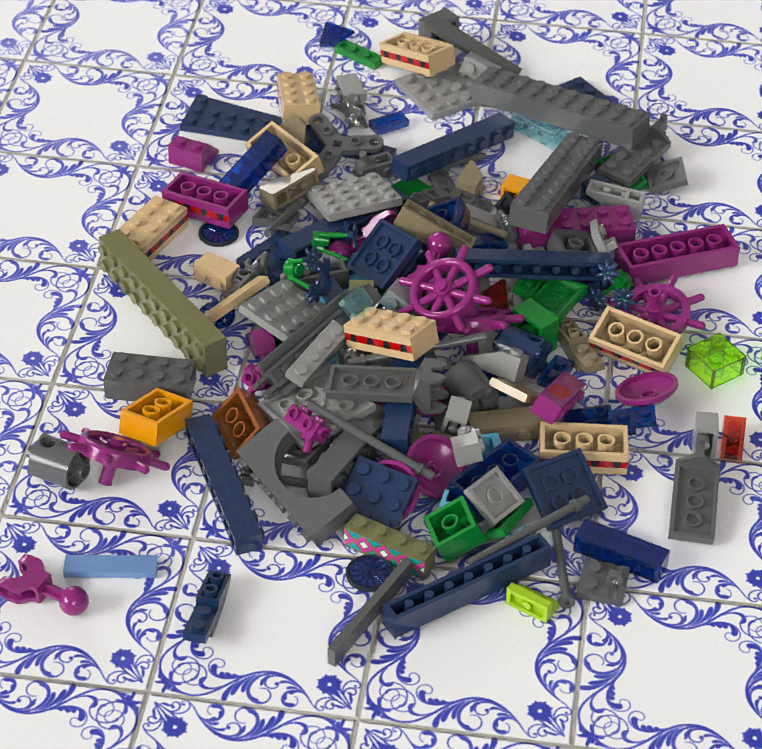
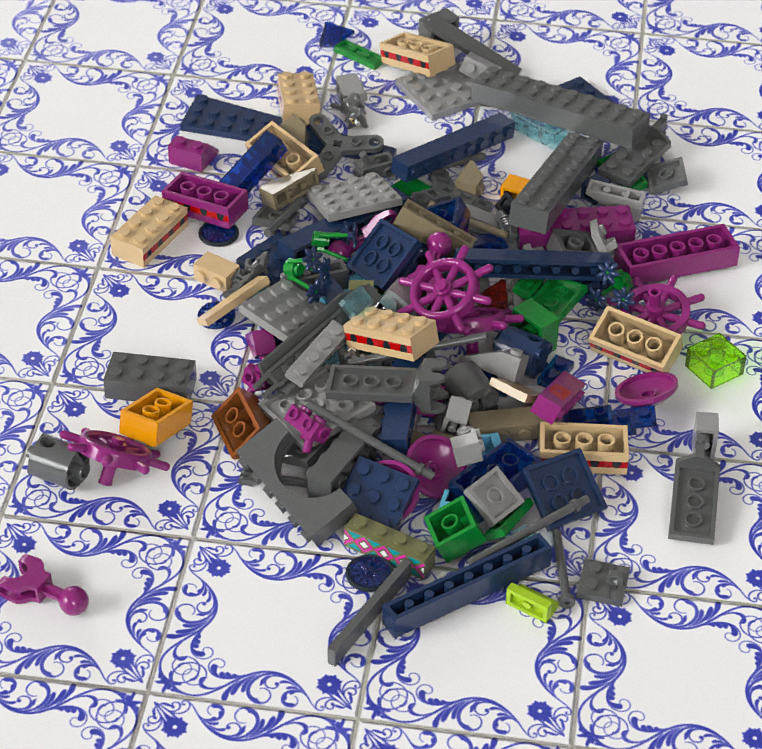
medium blue tile [63,555,158,578] -> none
olive brick [98,229,228,378] -> none
dark blue slope [183,570,231,644] -> none
dark blue brick [185,414,265,556] -> none
clear blue plate [369,111,409,135] -> none
dark tan slope [558,318,605,374] -> none
clear blue brick [573,518,670,583] -> none
clear red slope [720,415,747,461] -> none

